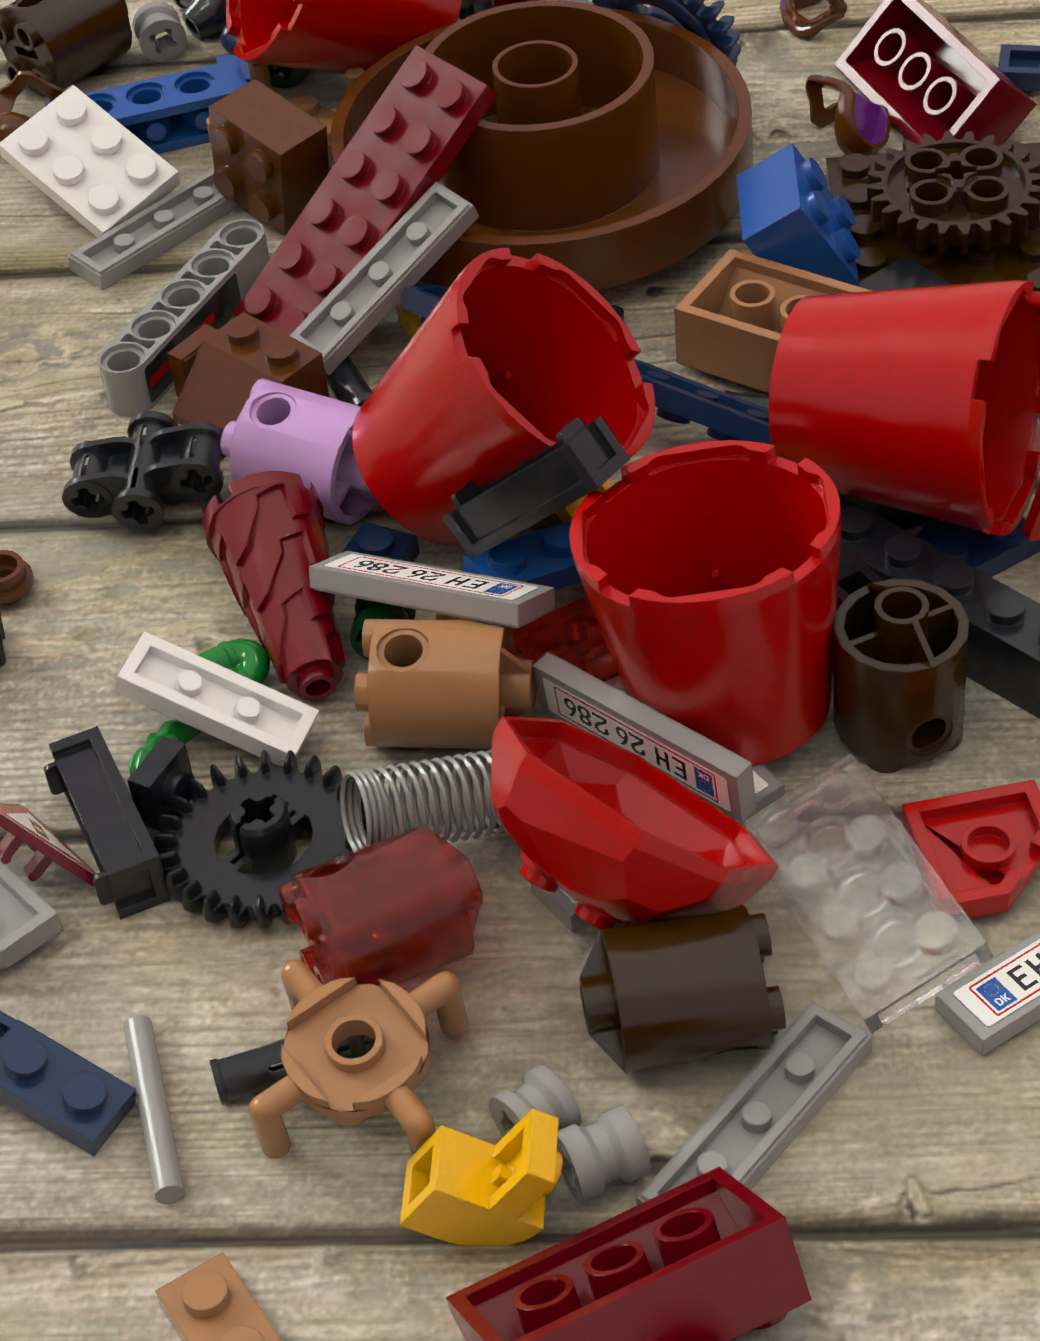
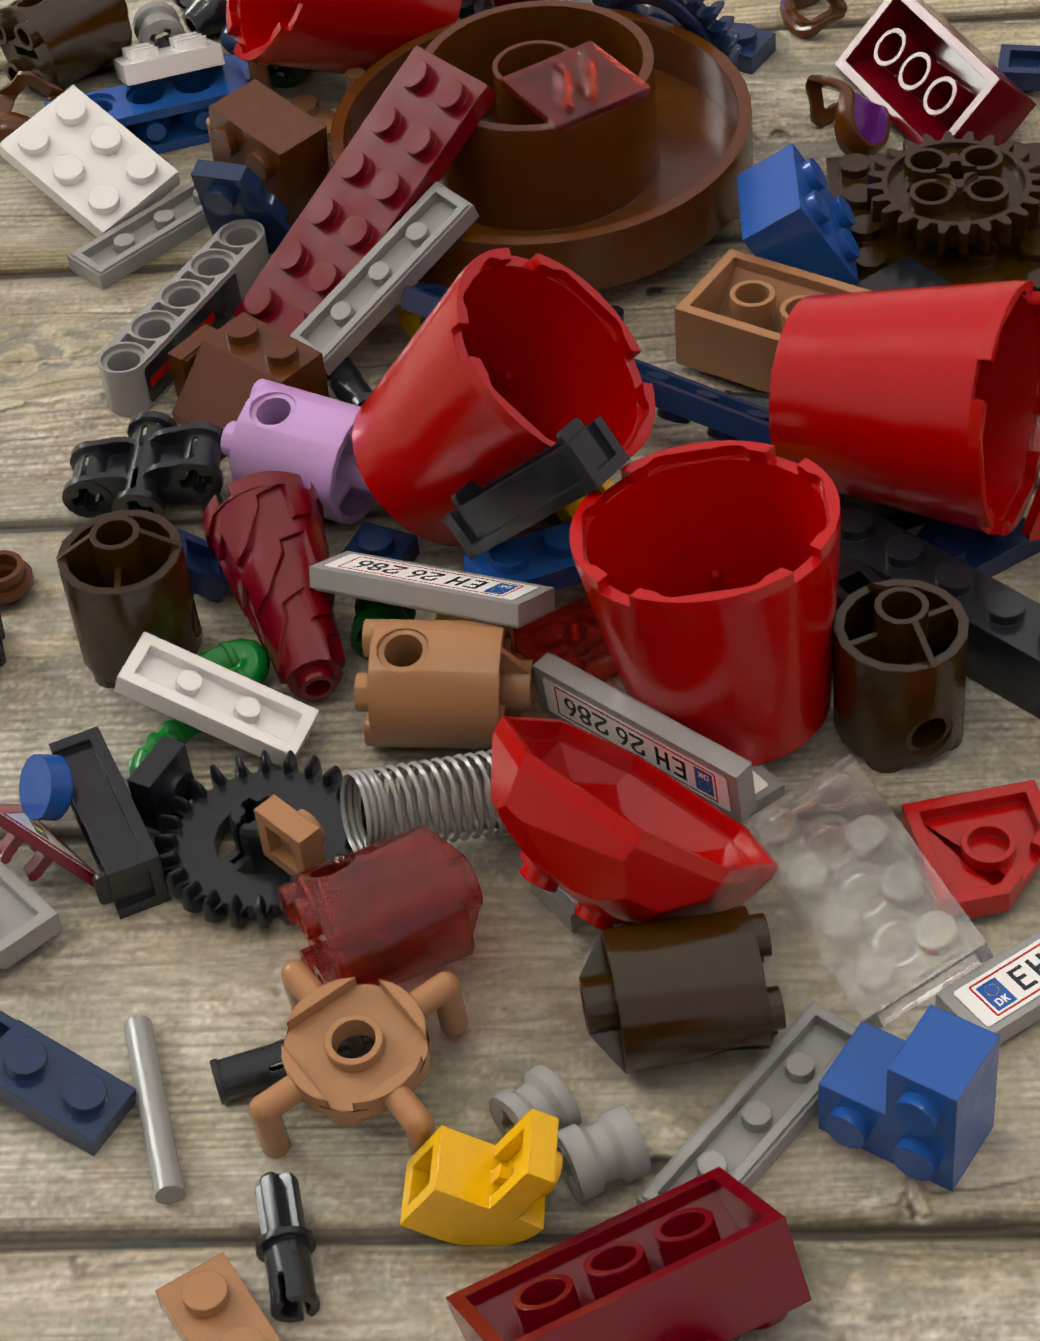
none -> blue tile [19,754,73,821]
none -> dark brown cylinder [56,510,203,688]
none -> white plate [113,31,225,86]
none -> dark blue plate [176,527,230,603]
none -> dark blue wing [191,159,291,254]
none -> medium nougat plate [254,794,329,889]
none -> black axle [255,1171,321,1323]
none -> clear red piece [500,41,651,133]
none -> dark blue plate [730,22,776,74]
none -> blue brick [818,1004,1000,1191]

